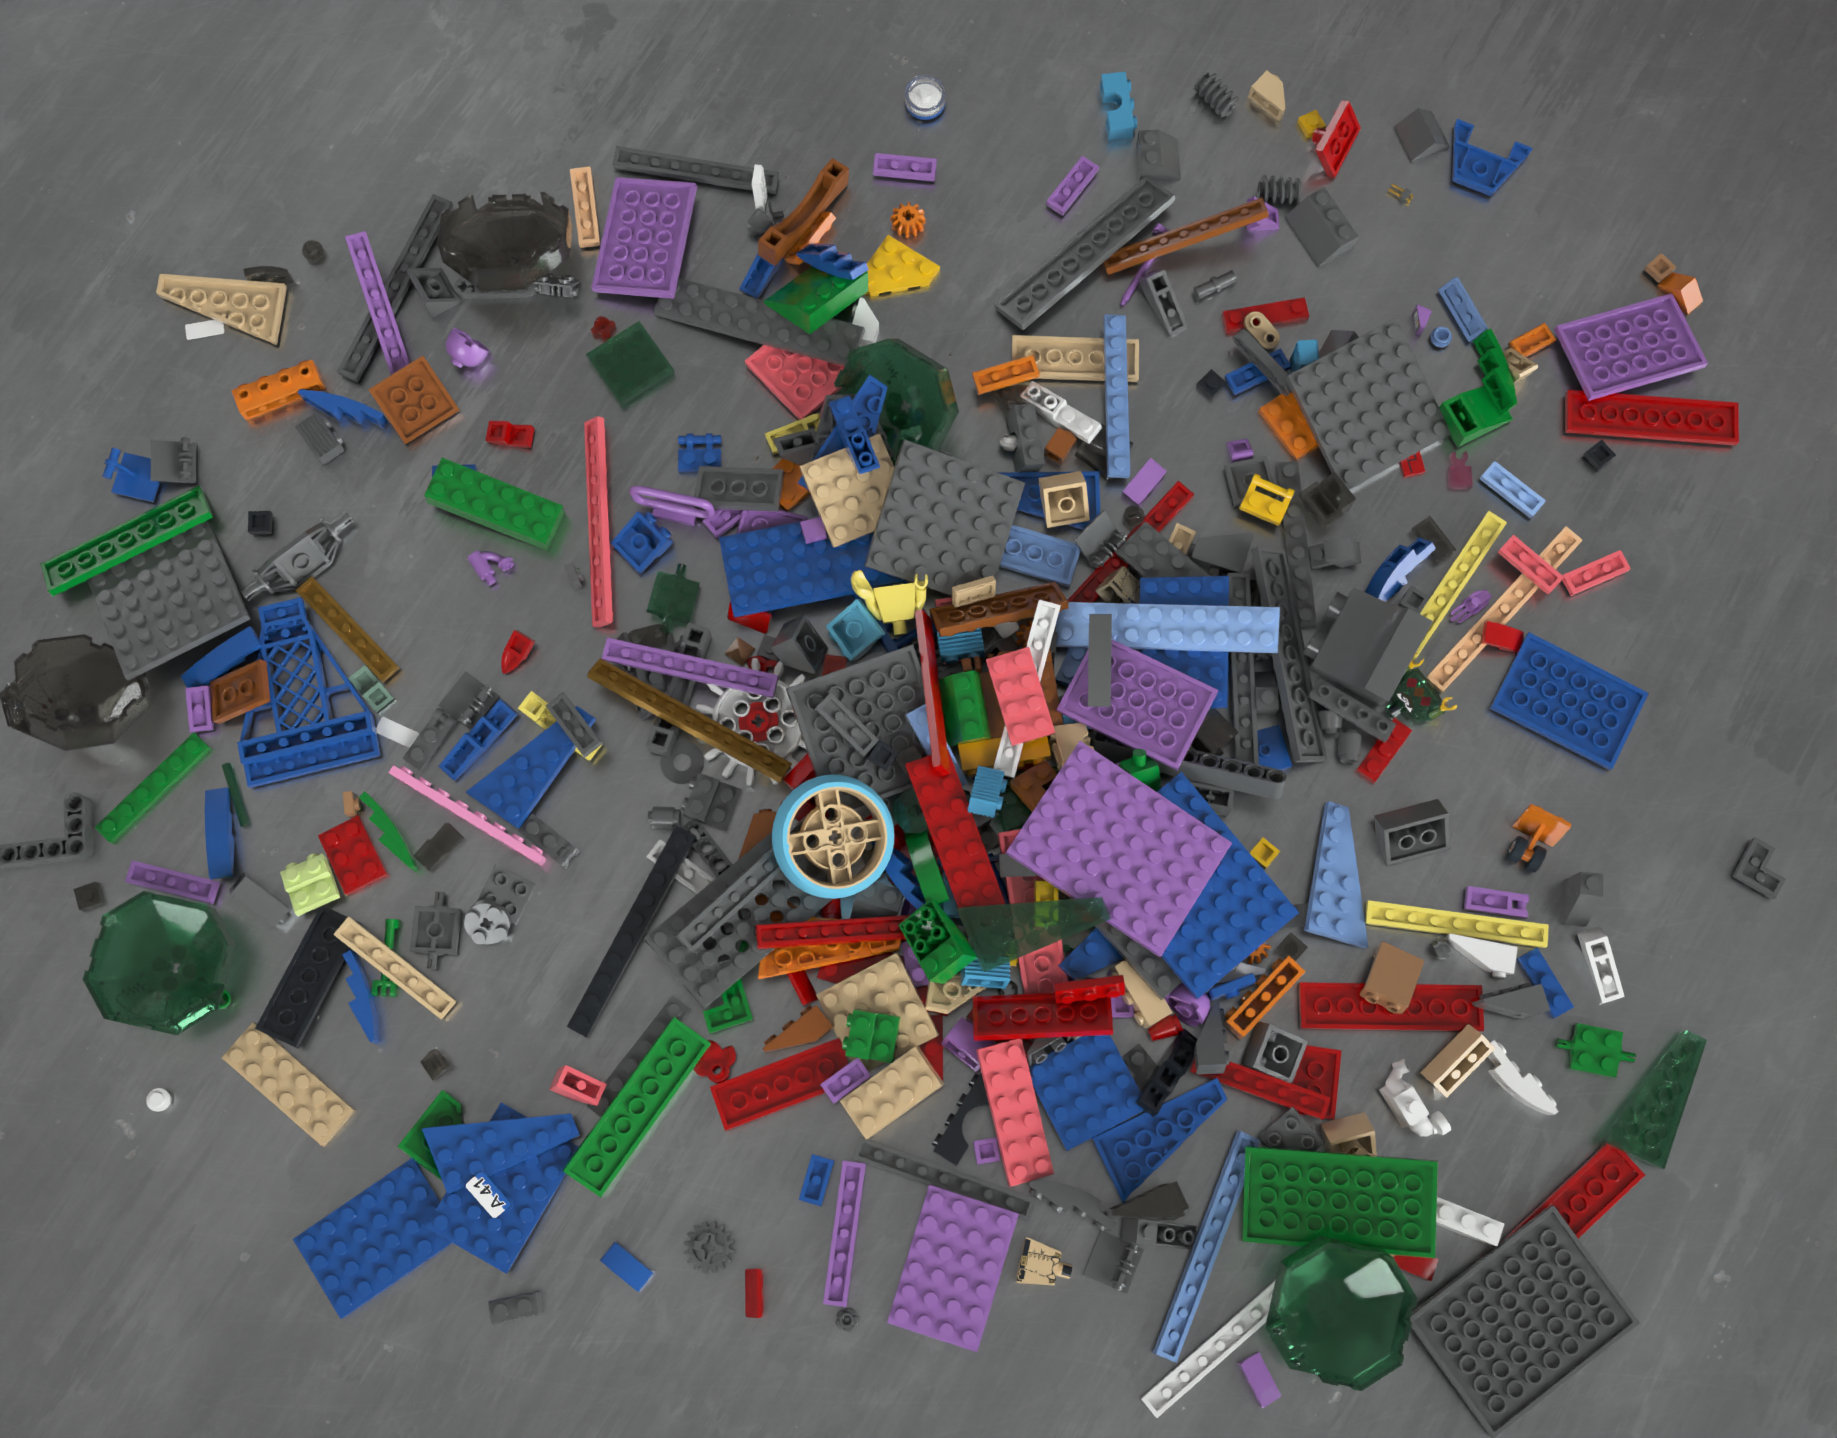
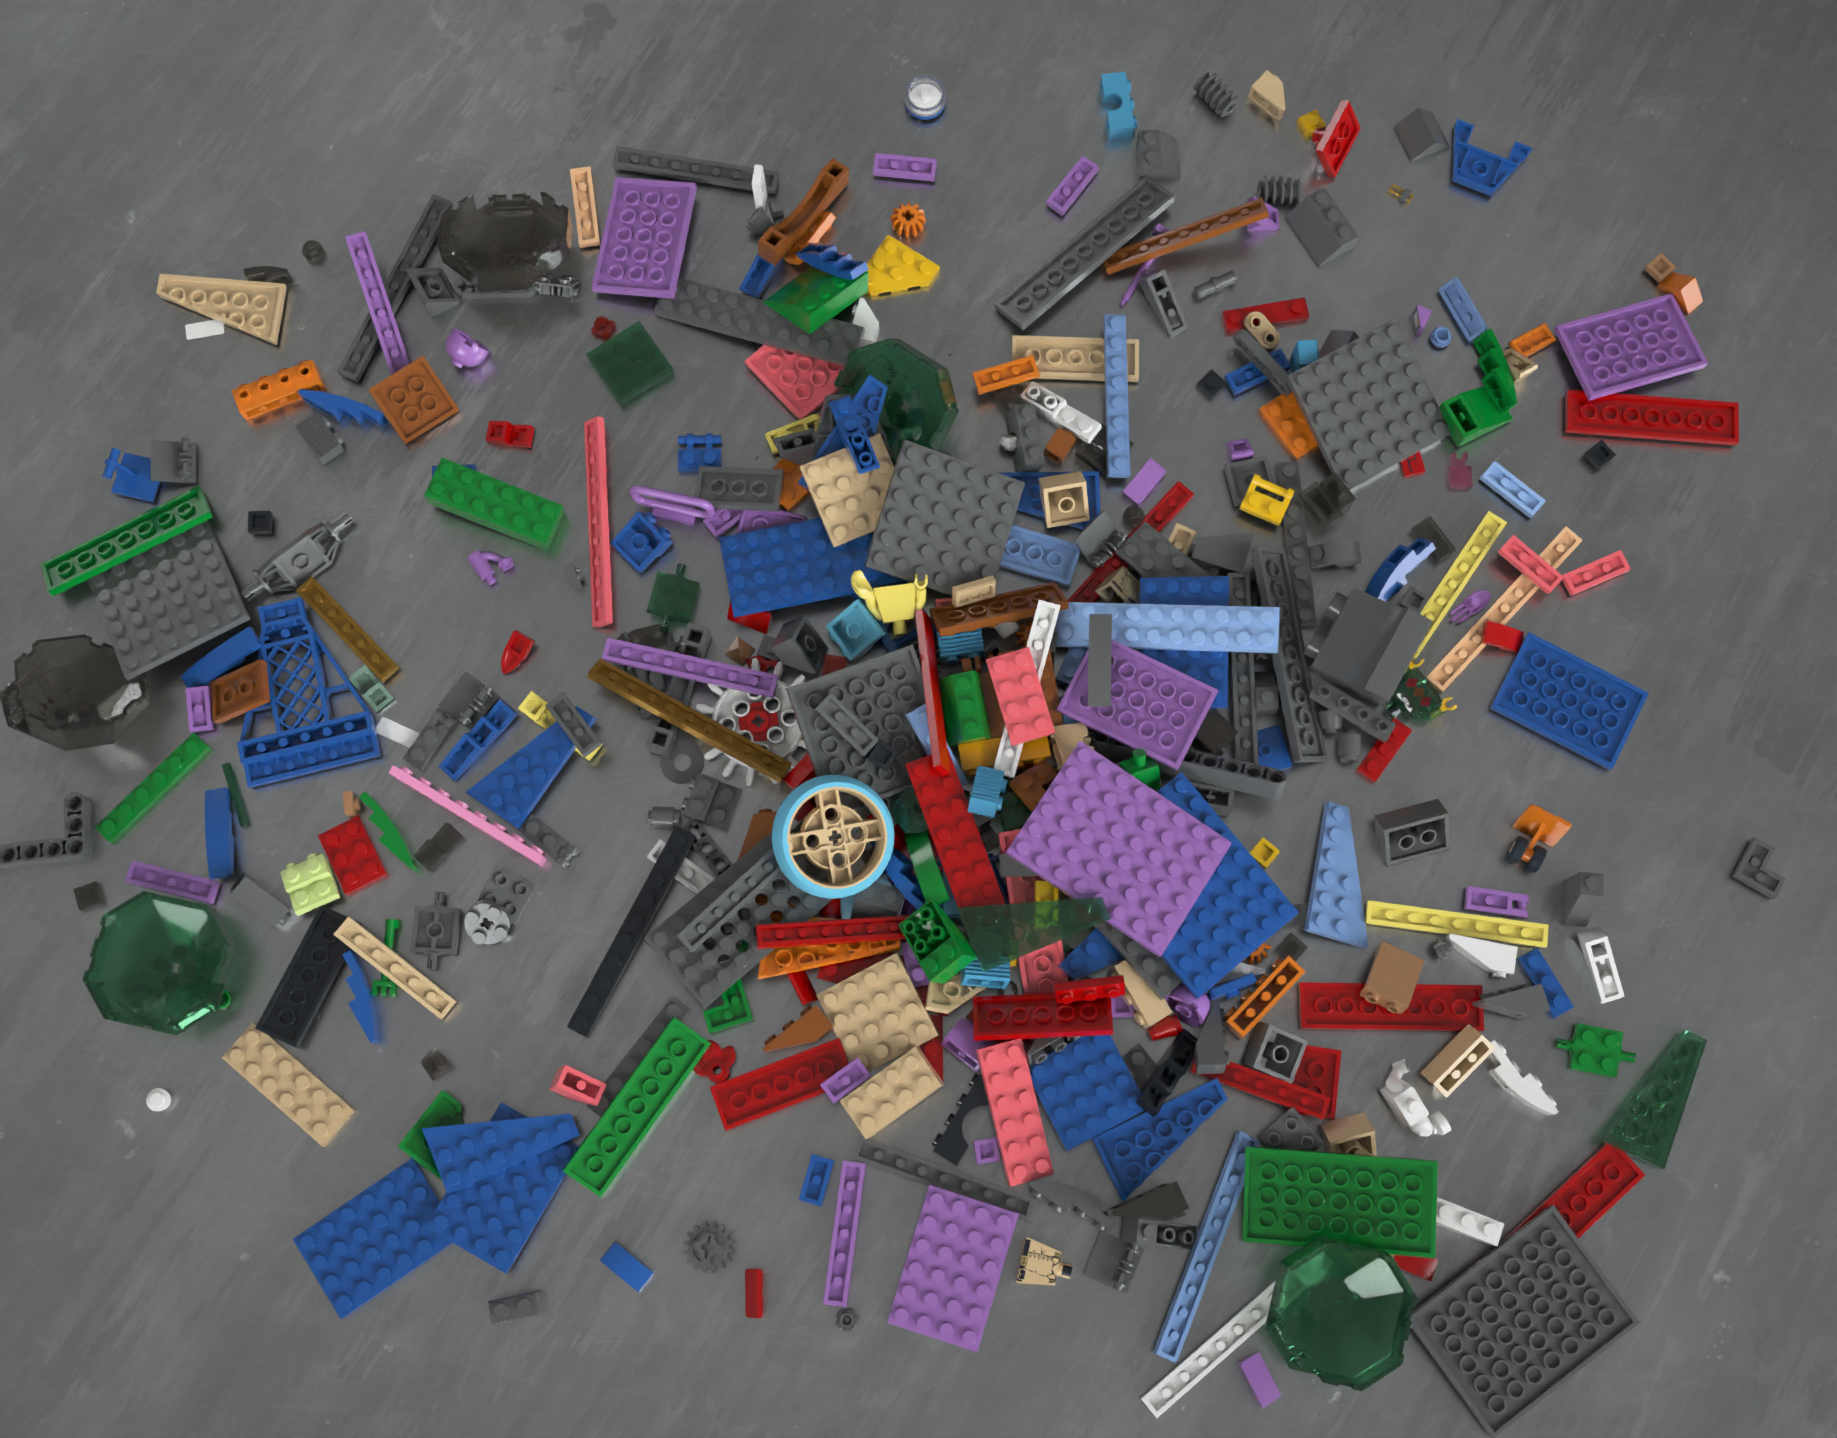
sticker [466,1172,510,1218] -> none
medium lavender tile [800,517,827,544] -> none
green plate [842,1009,901,1063] -> none

